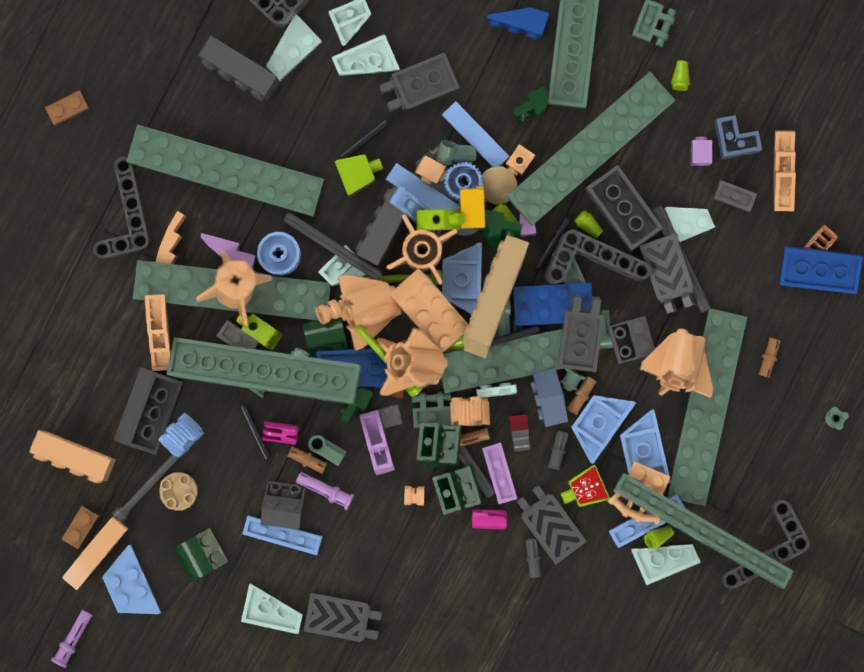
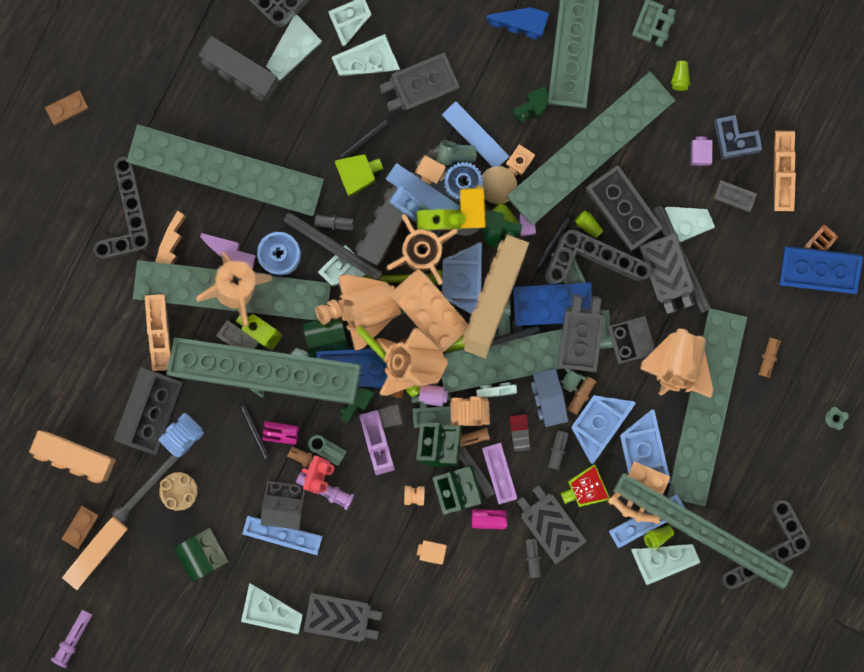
light blue wing [102,545,162,614] -> none
none -> coral hips [302,455,334,494]
none -> dark grey axle [315,214,354,230]
none -> light nougat brick [417,540,446,565]
none -> lavender brick [419,385,448,406]

